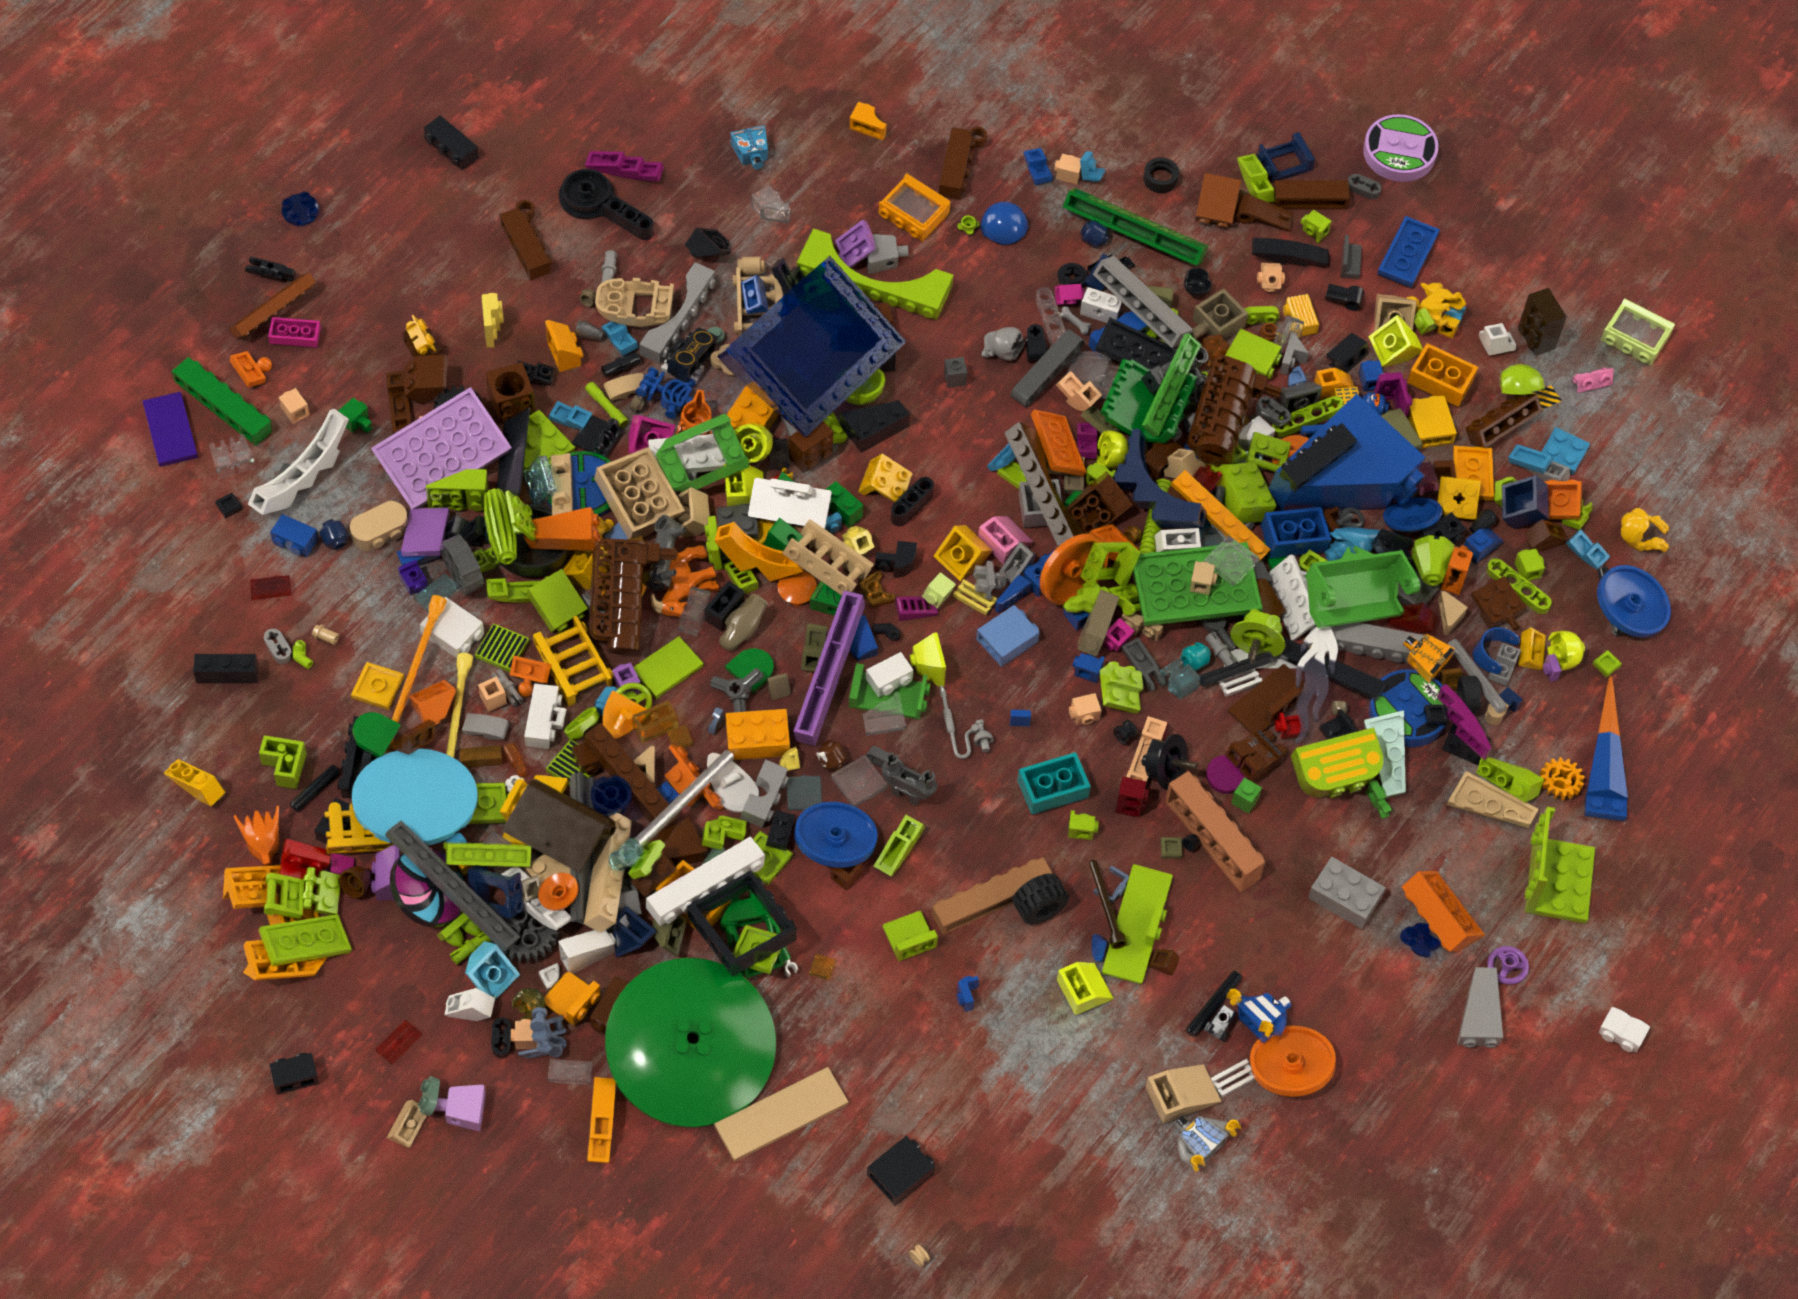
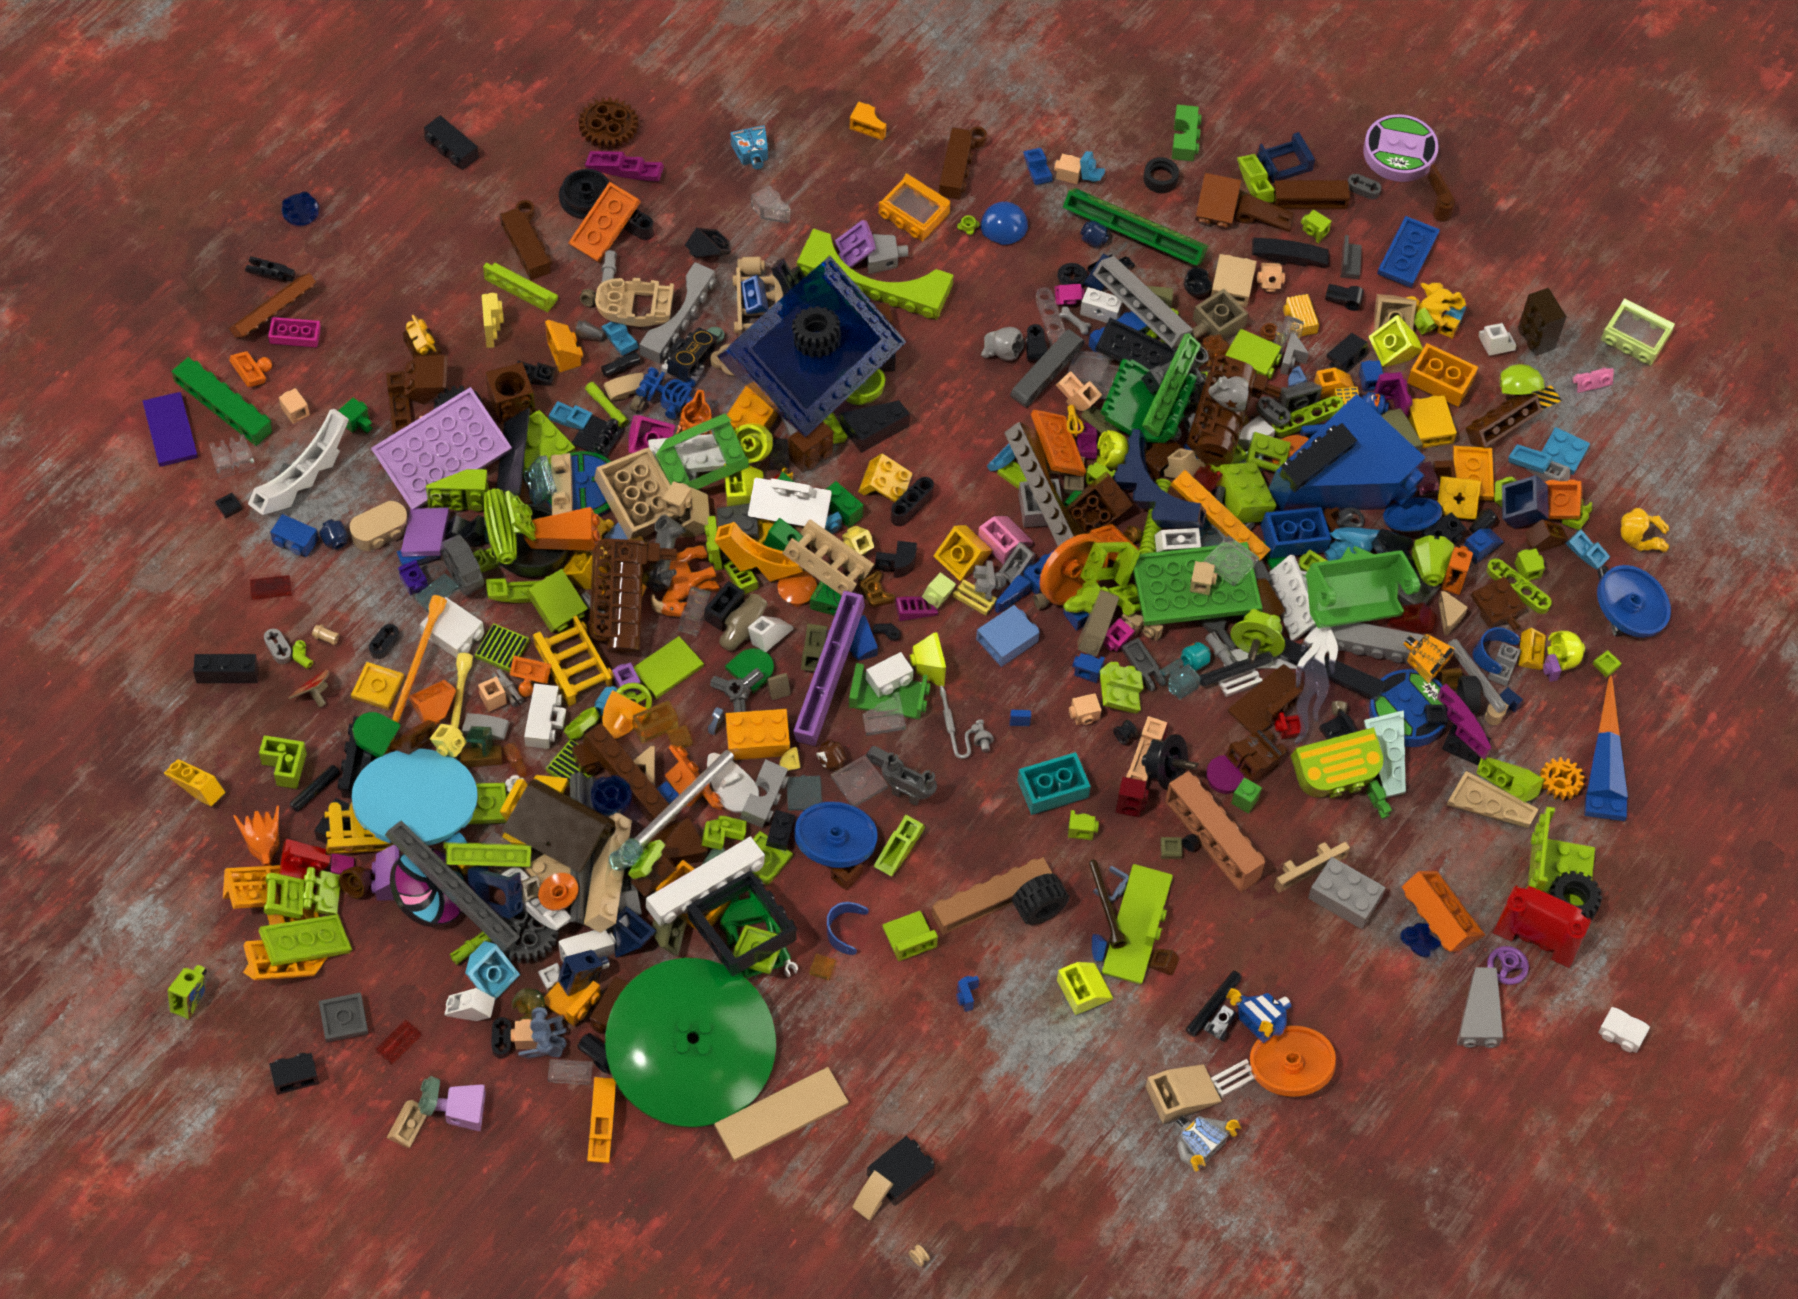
lime tile [437,912,482,947] -> none
dark grey brick [944,357,967,388] -> none
lime plate [1245,306,1279,325] -> none
none -> lime torso [168,965,207,1020]
none -> shield [288,670,329,707]
none -> dark grey plate [319,992,369,1043]
none -> black beam [369,624,399,659]
none -> light yellow brick [430,724,467,757]
none -> clear green panel [466,726,493,757]
none -> lime fence [483,263,558,313]
none -> dark blue torso [558,950,609,996]
none -> orange tile [568,182,641,263]
none -> black piece [577,1033,610,1074]
none -> reddish brown gear [578,97,638,149]
none -> tan brick [662,481,693,517]
none -> white slope [748,616,794,652]
none -> black tyre [792,306,841,358]
none -> blue piece [827,902,869,955]
none -> tan slope [852,1170,893,1220]
none -> dark tan hinge [1033,593,1050,610]
none -> yellow piece [1067,405,1084,437]
none -> bright green arch [1172,105,1201,161]
none -> light grey piece [1208,376,1248,412]
none -> tan brick [1211,254,1257,308]
none -> tan hinge [1274,842,1350,893]
none -> reddish brown door [1427,164,1455,222]
none -> red piece [1493,885,1591,968]
none -> black tyre [1547,871,1602,921]

